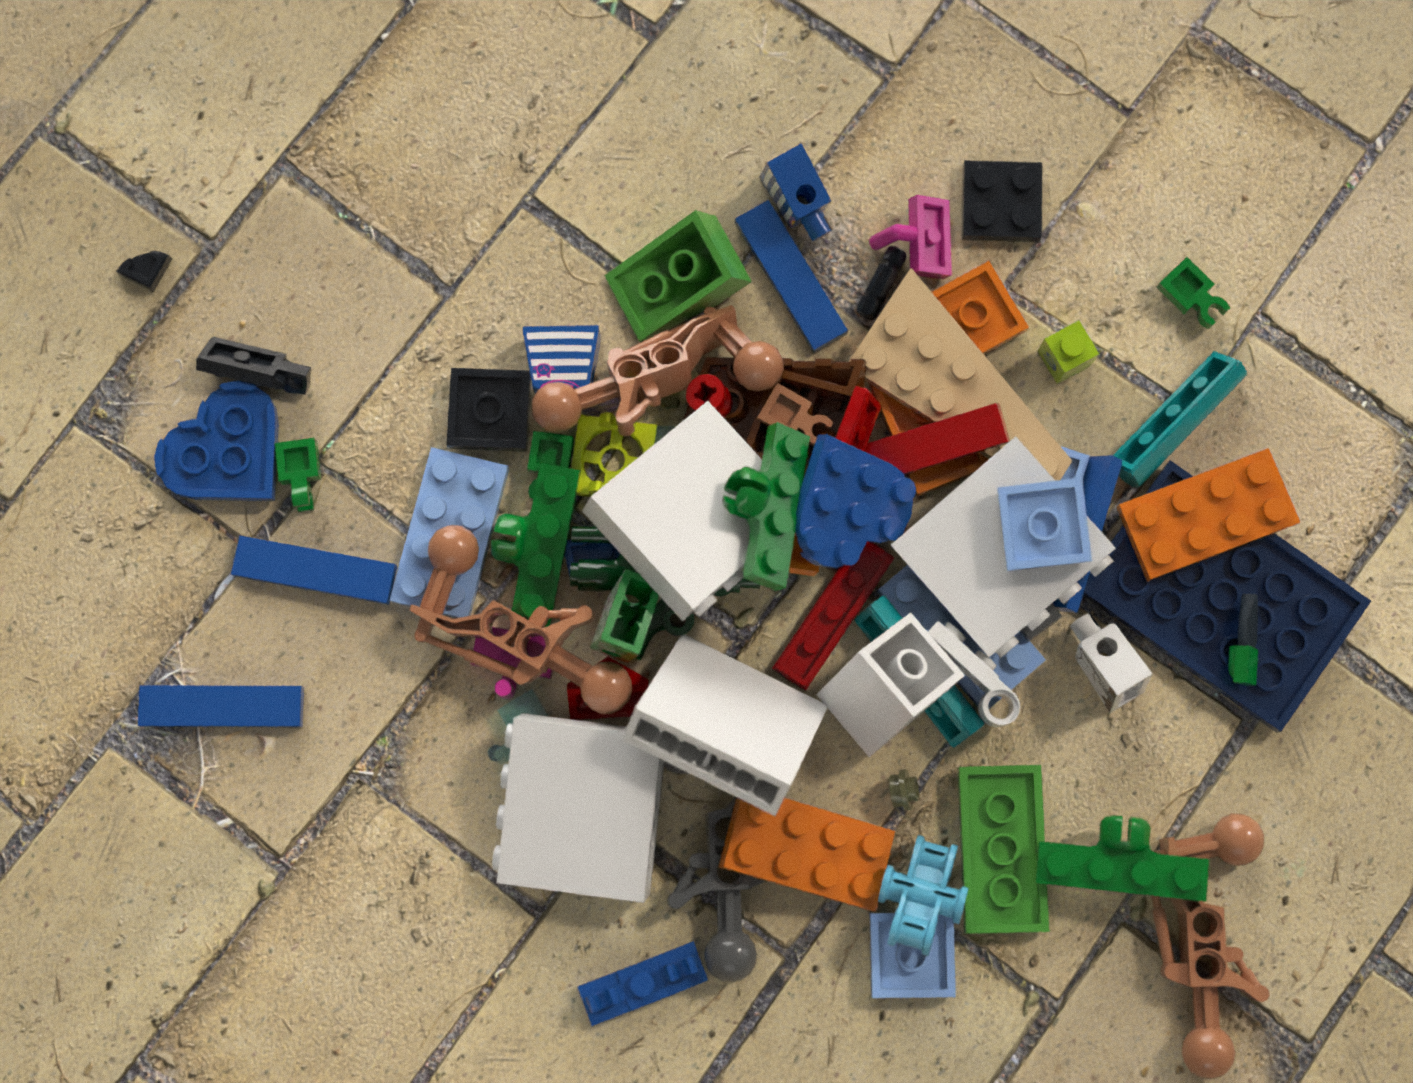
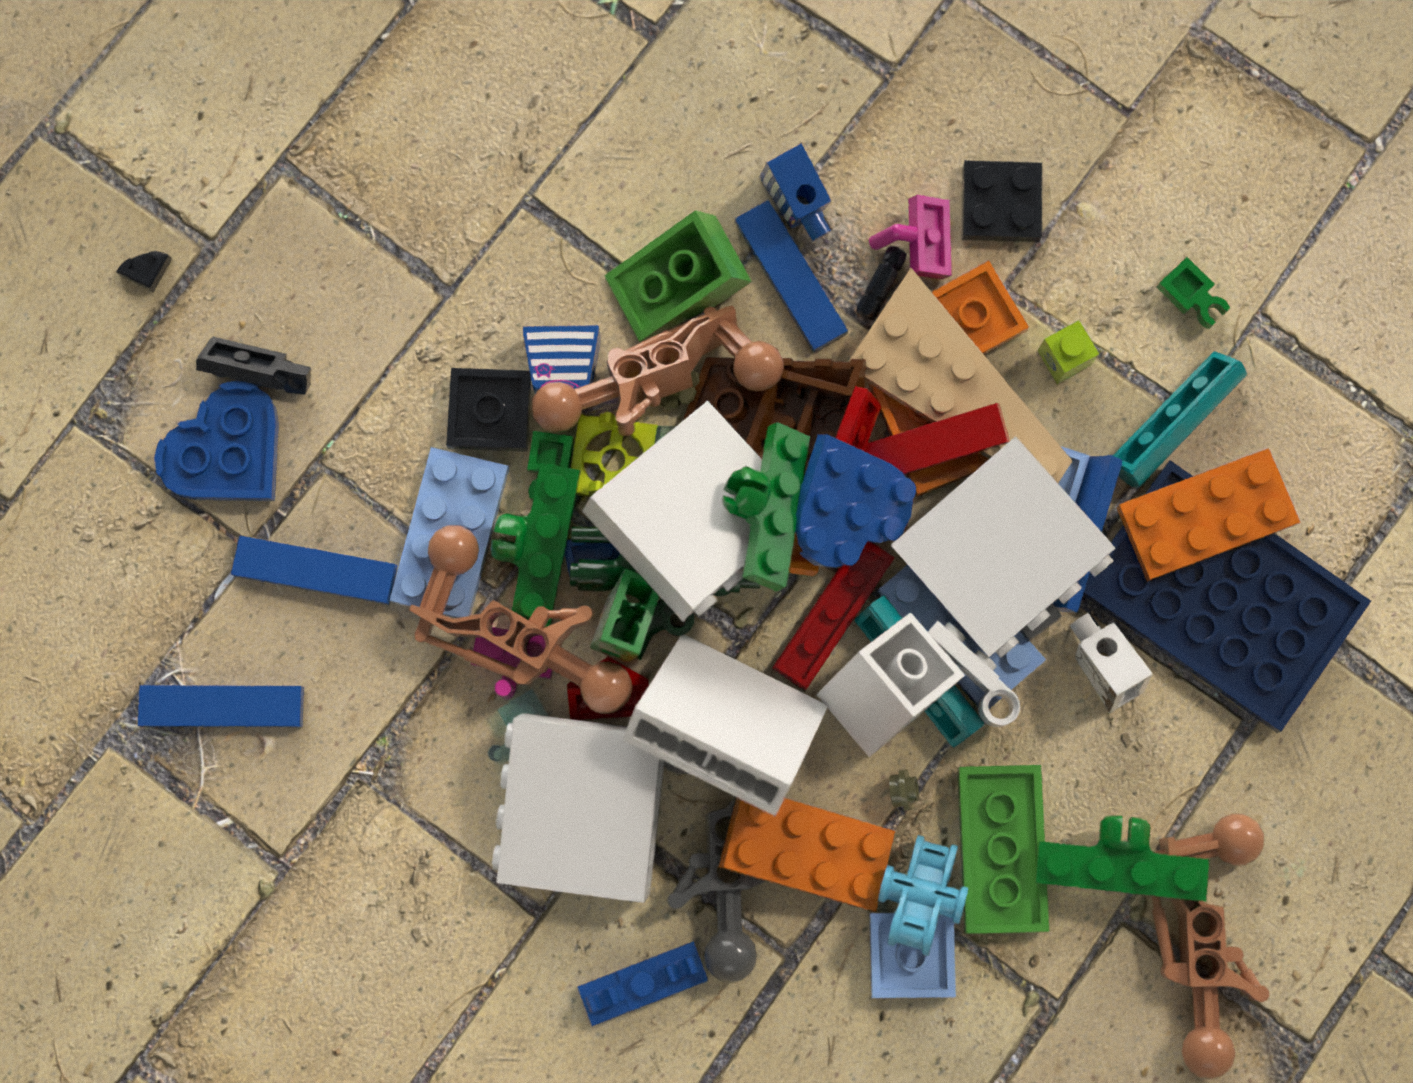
green plate [275,438,322,512] -> none
red wheel [686,374,733,418] -> none
nougat plate [756,383,833,446] -> none
light blue plate [997,478,1092,571] -> none
piece [1228,594,1258,686] -> none

